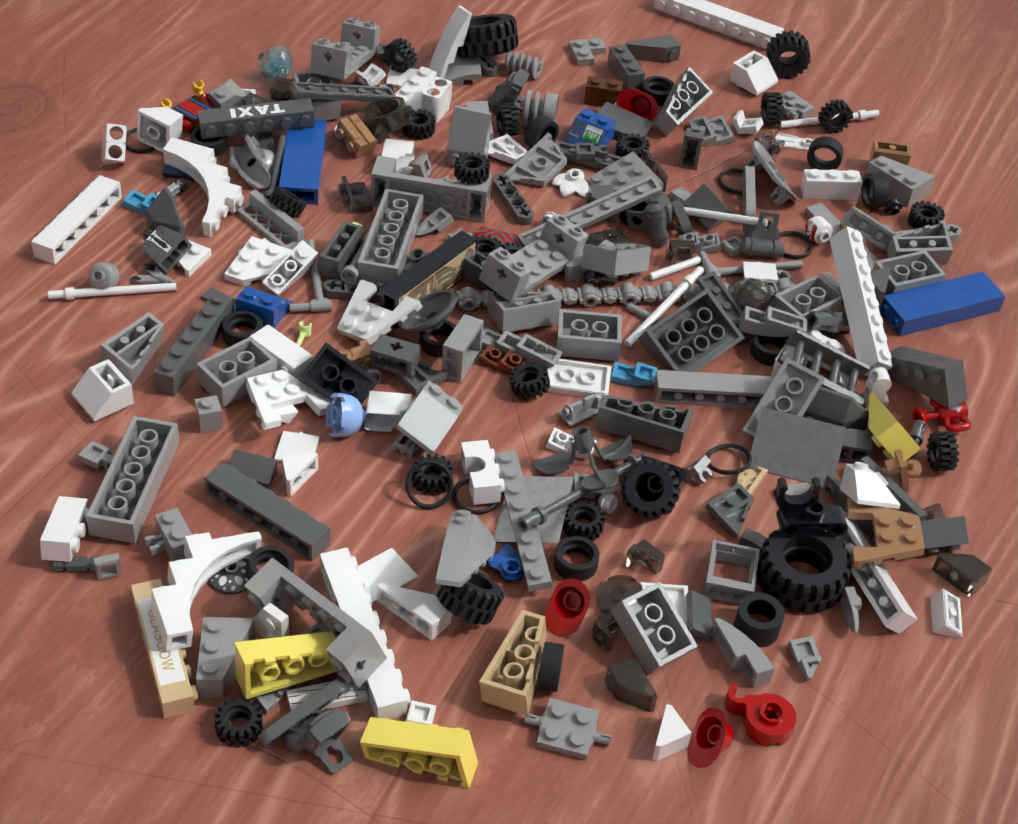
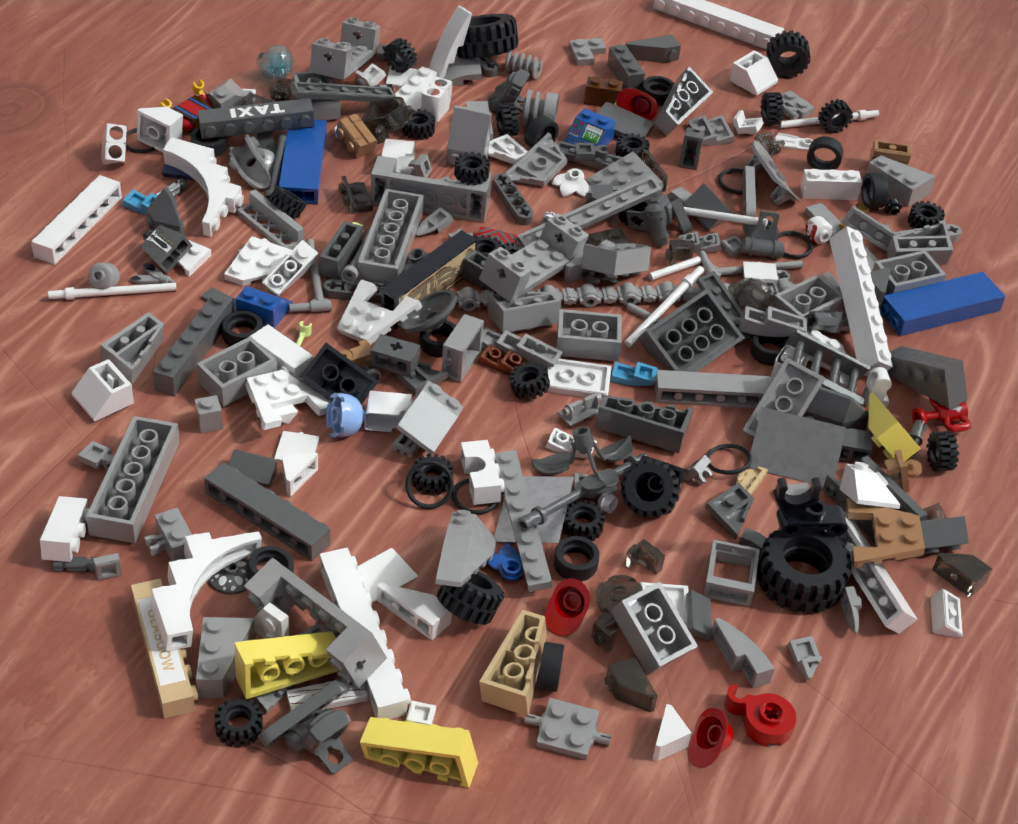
black piece [734,593,785,647] -> none

